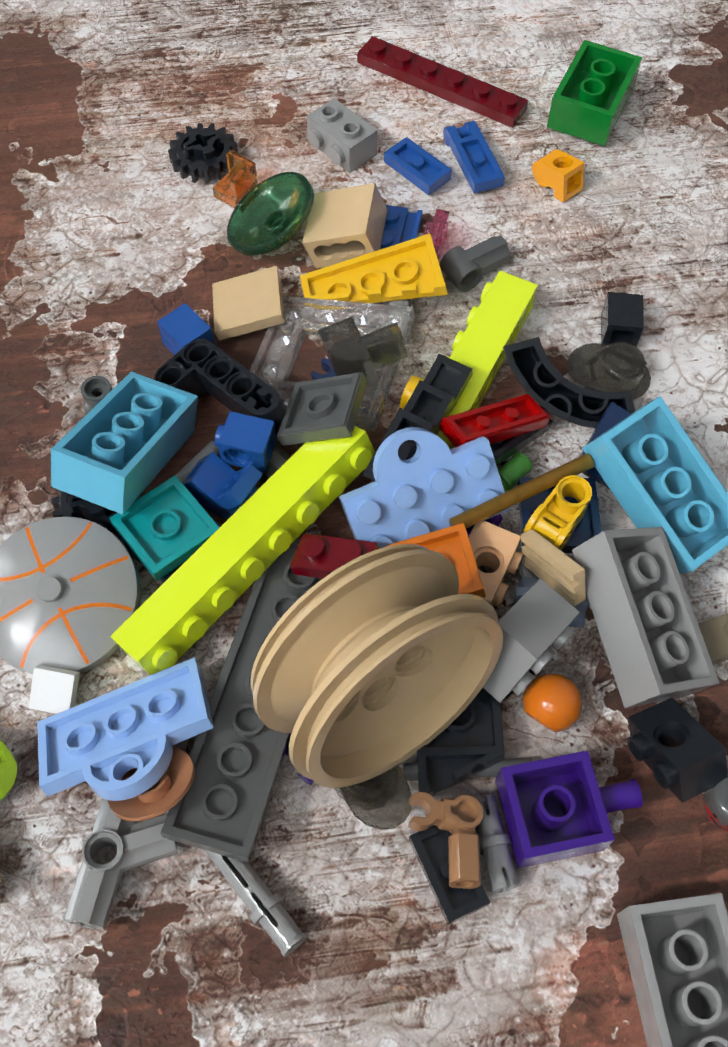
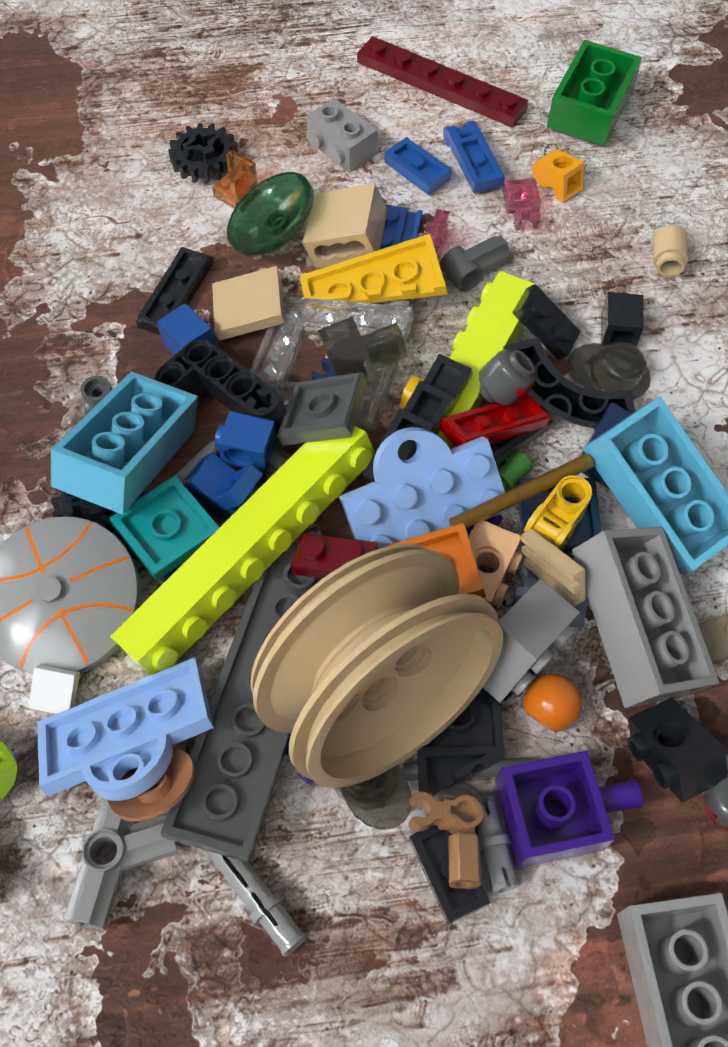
none -> black tile [136,247,213,335]
none -> dark grey head [479,350,535,406]
none -> clear pink plate [502,178,541,230]
none -> black plate [512,284,581,360]
none -> tan brick [653,225,688,277]

